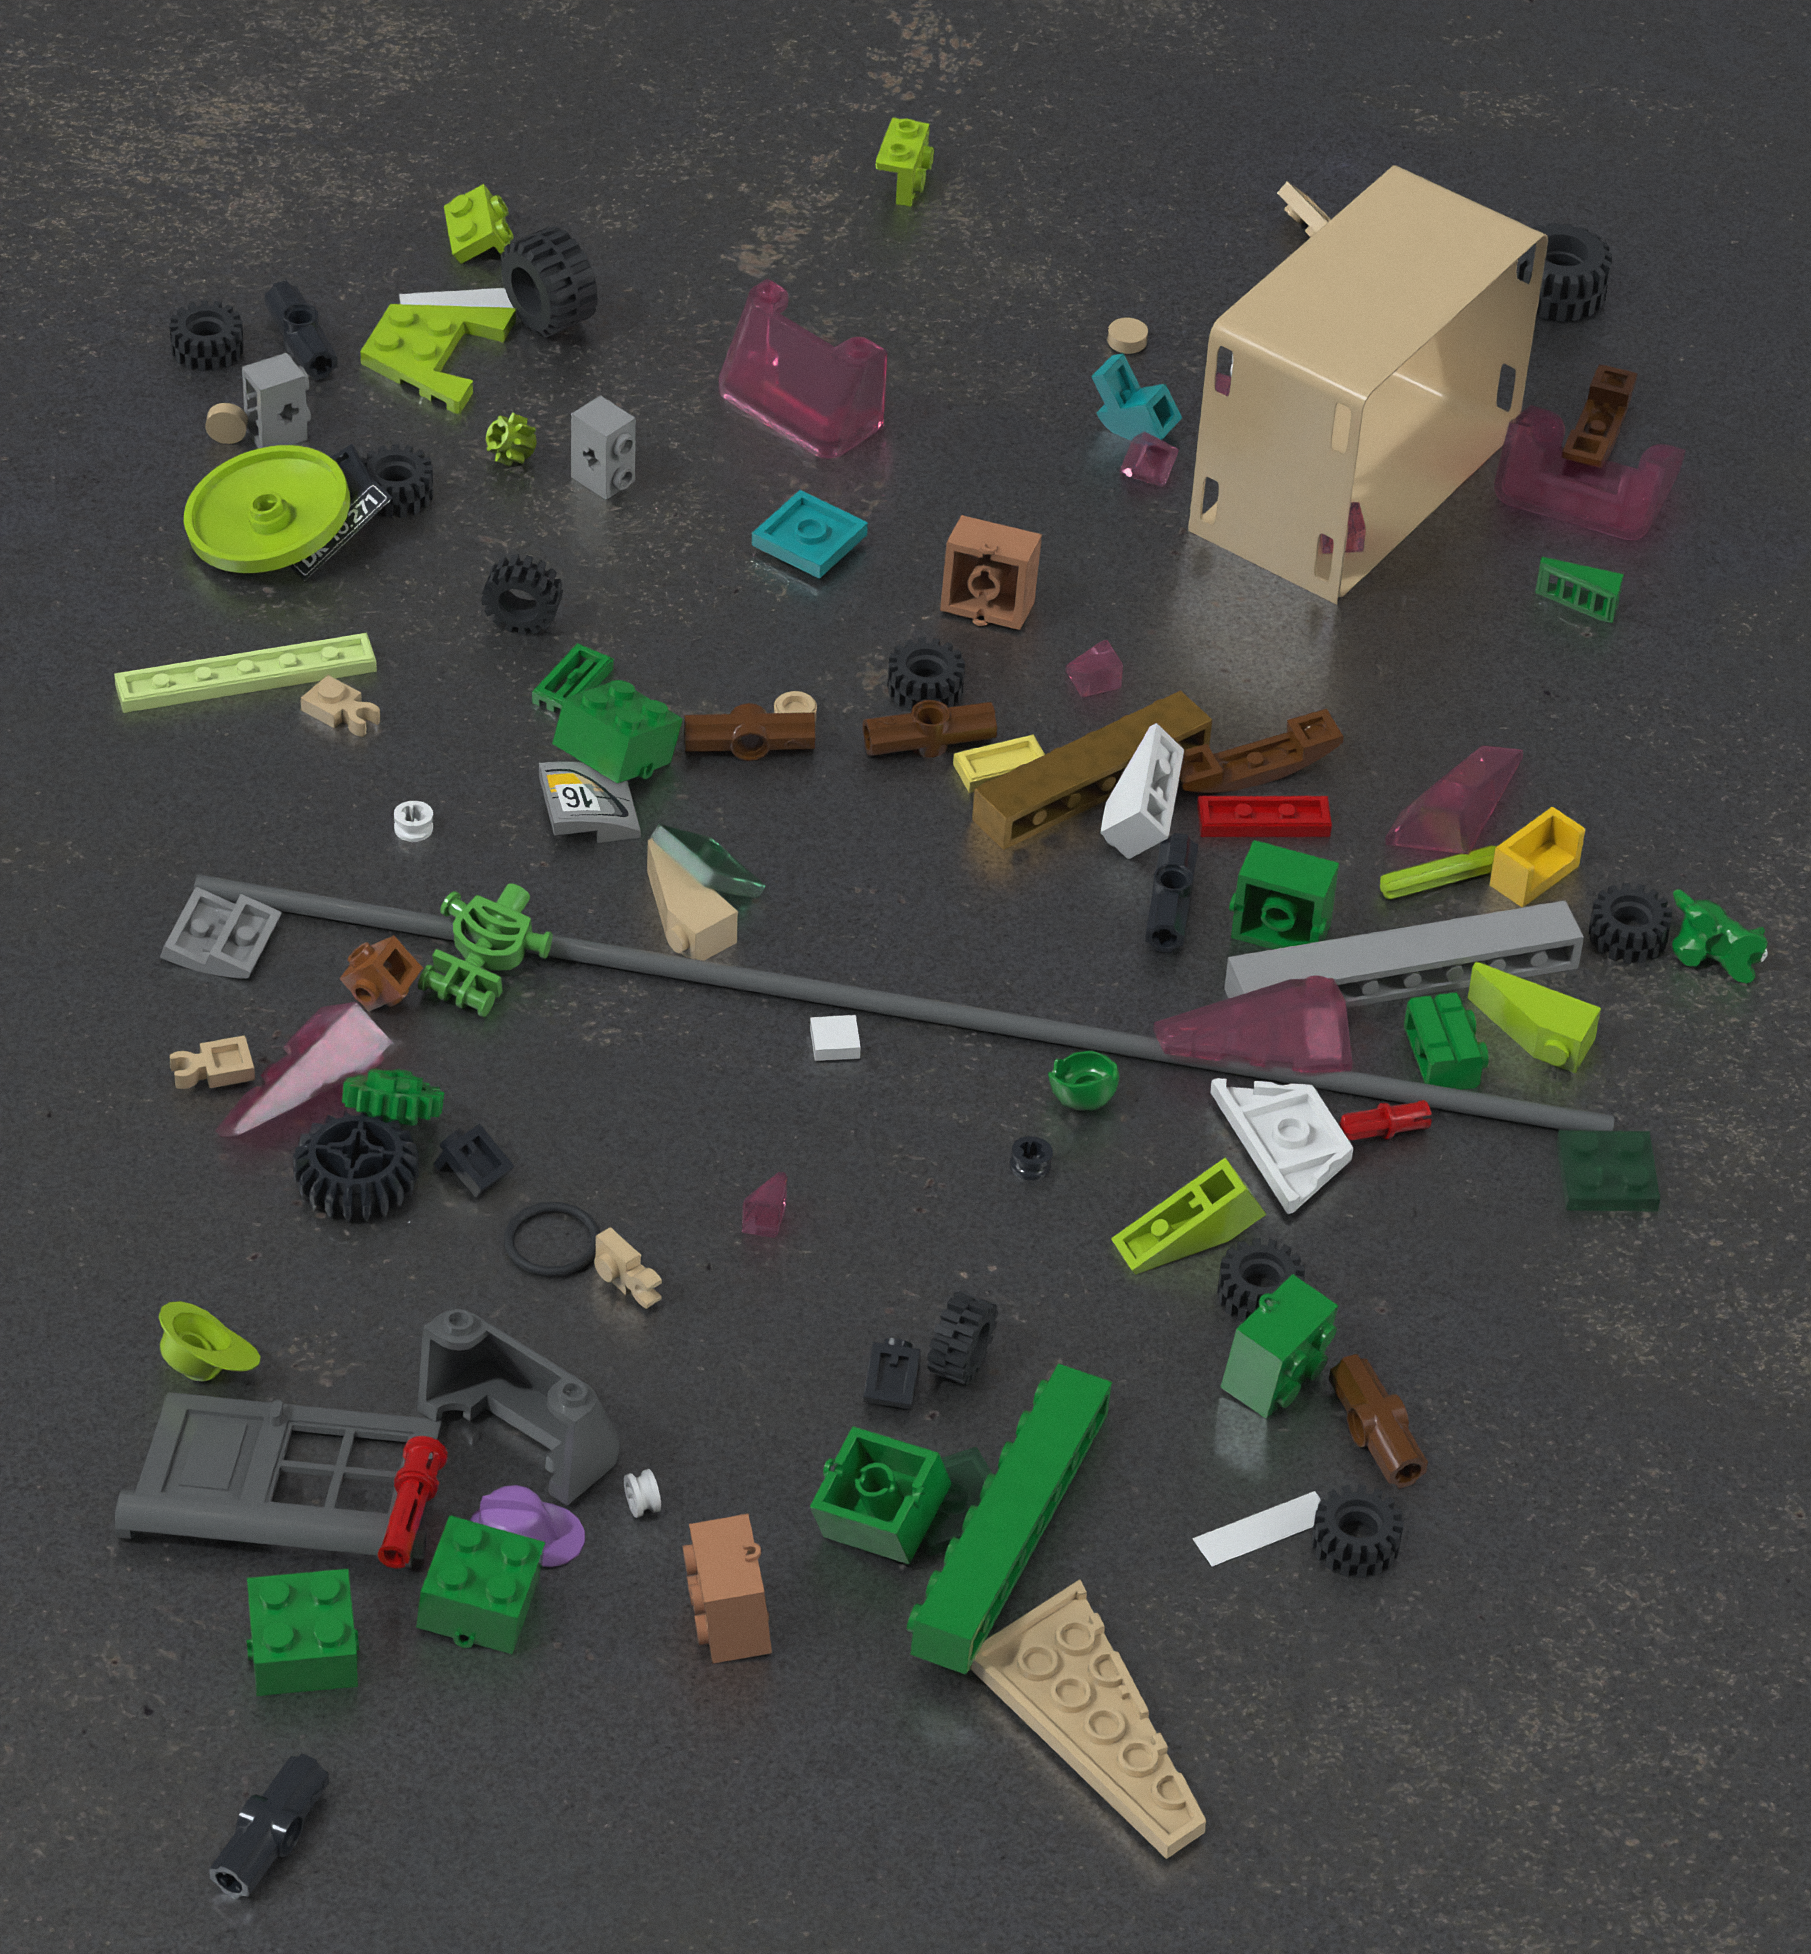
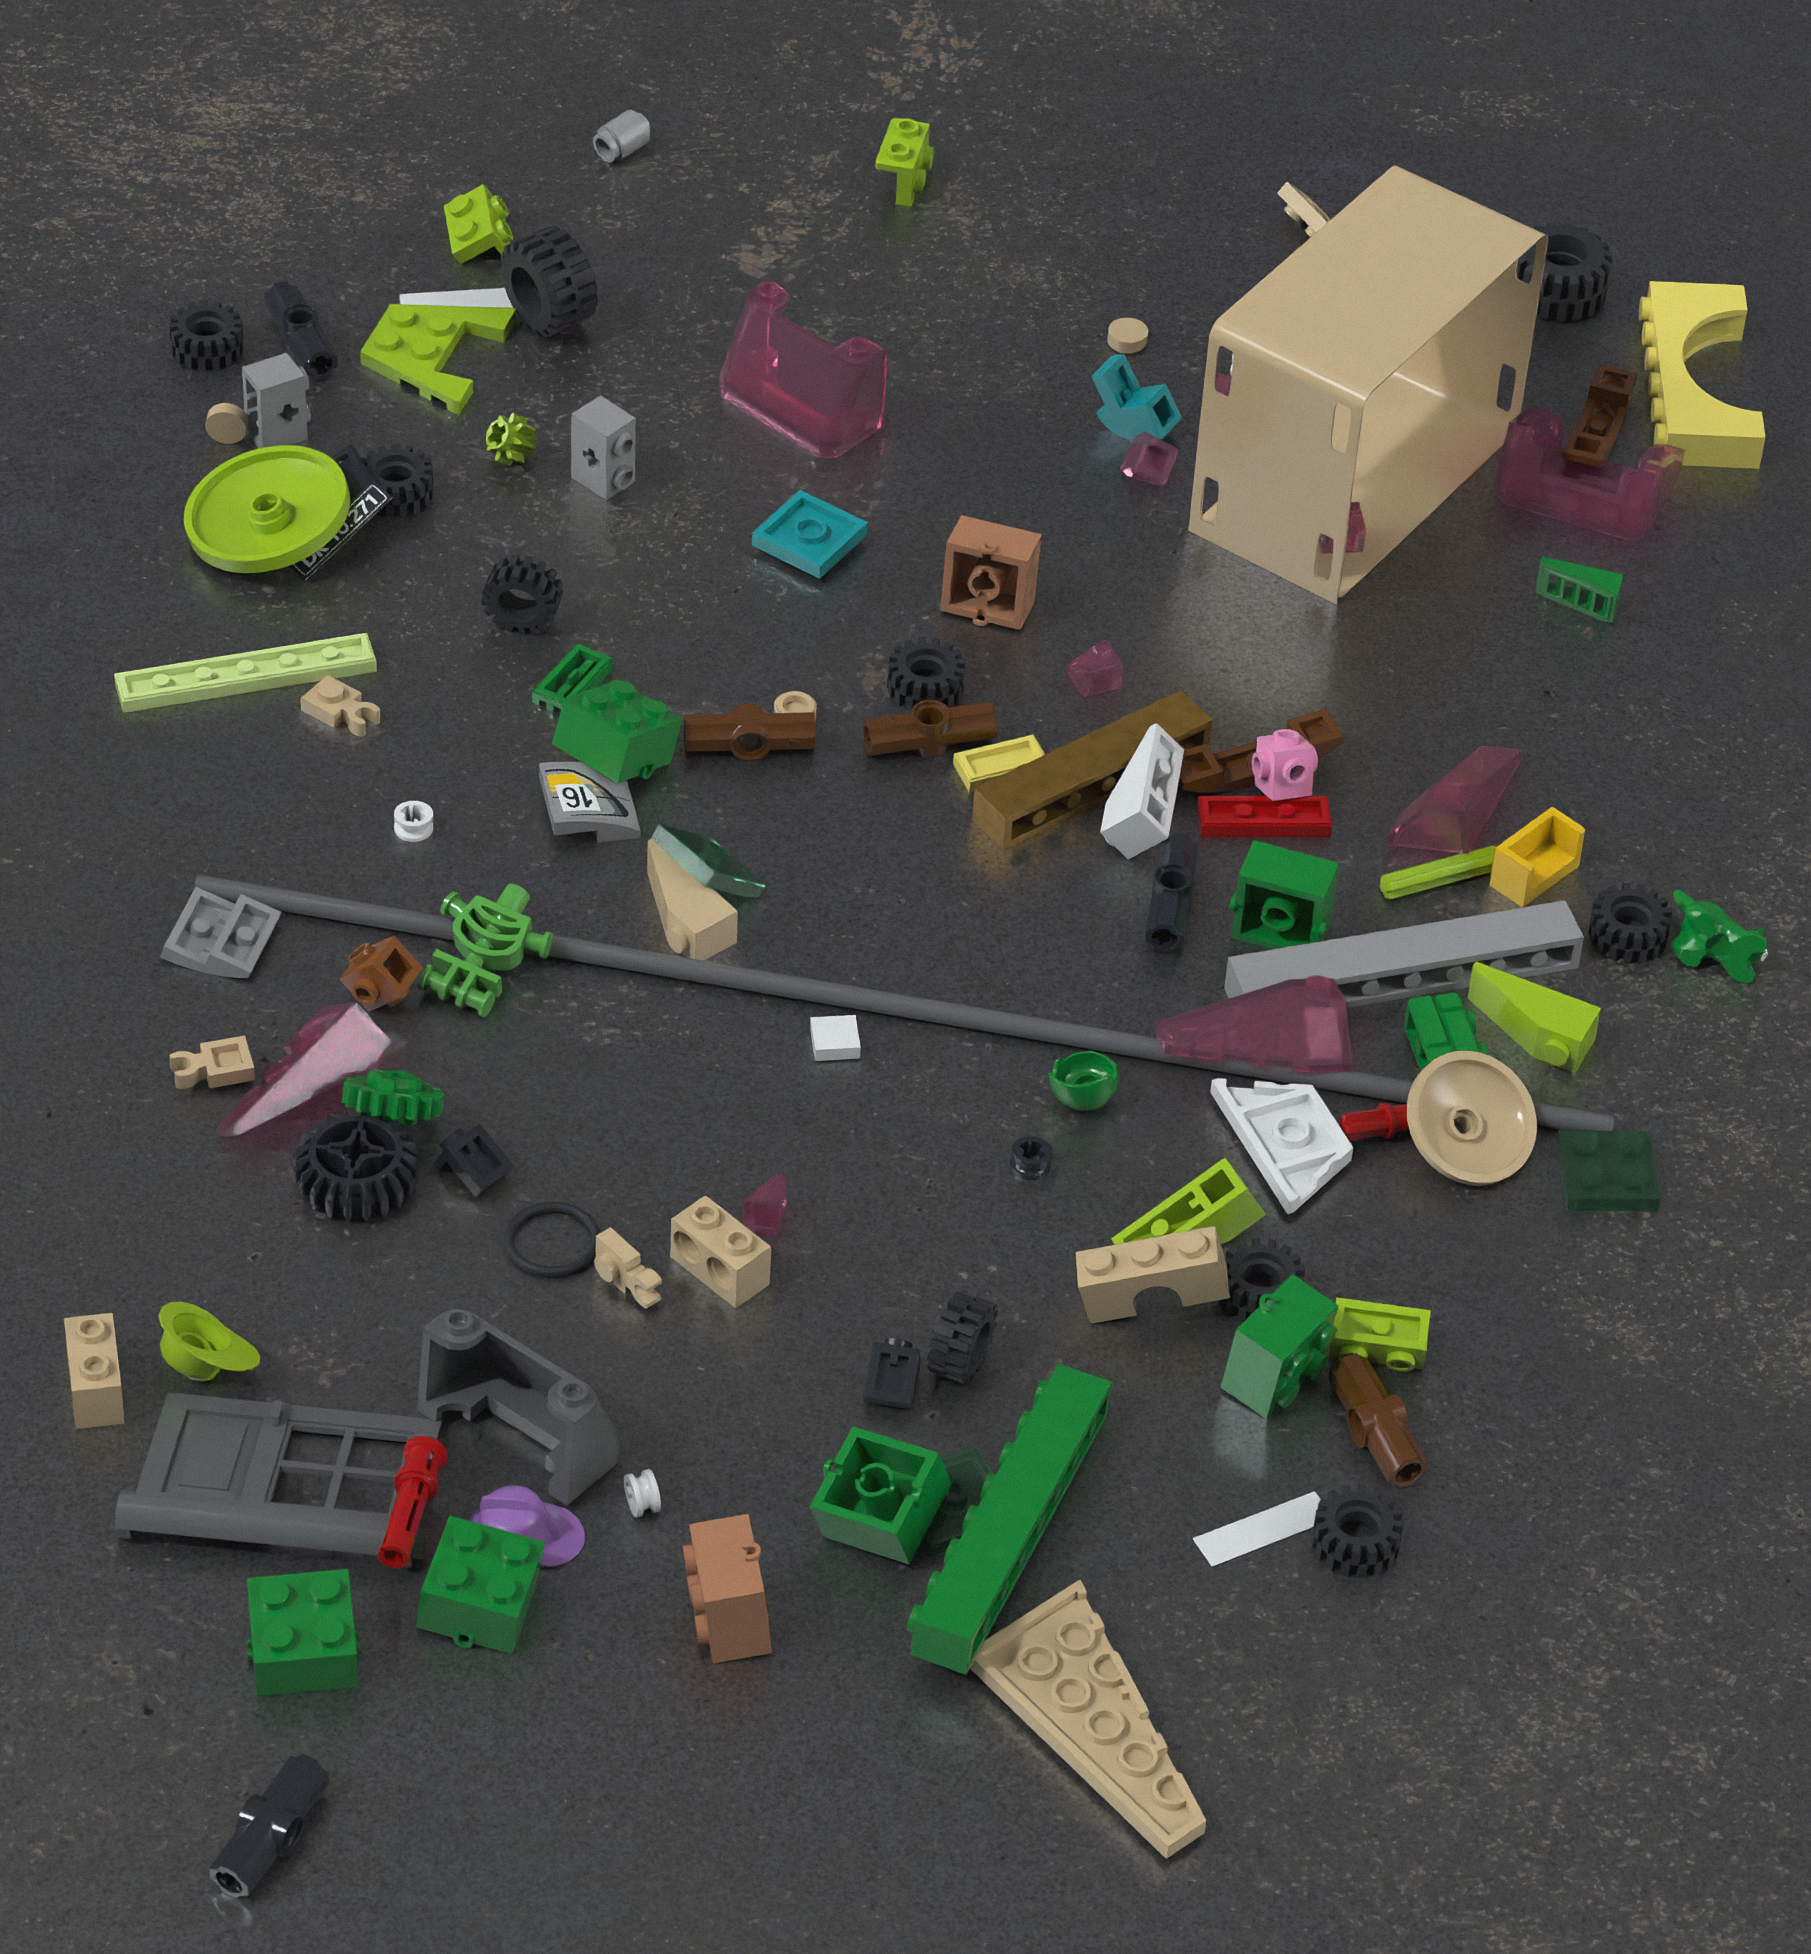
none -> tan brick [64,1313,125,1429]
none -> light grey brick [593,110,650,162]
none -> tan brick [670,1195,771,1309]
none -> tan arch [1076,1226,1230,1324]
none -> bright pink brick [1252,729,1318,801]
none -> lime bracket [1329,1297,1431,1372]
none -> tan dish [1407,1051,1537,1186]
none -> light yellow arch [1639,281,1765,469]

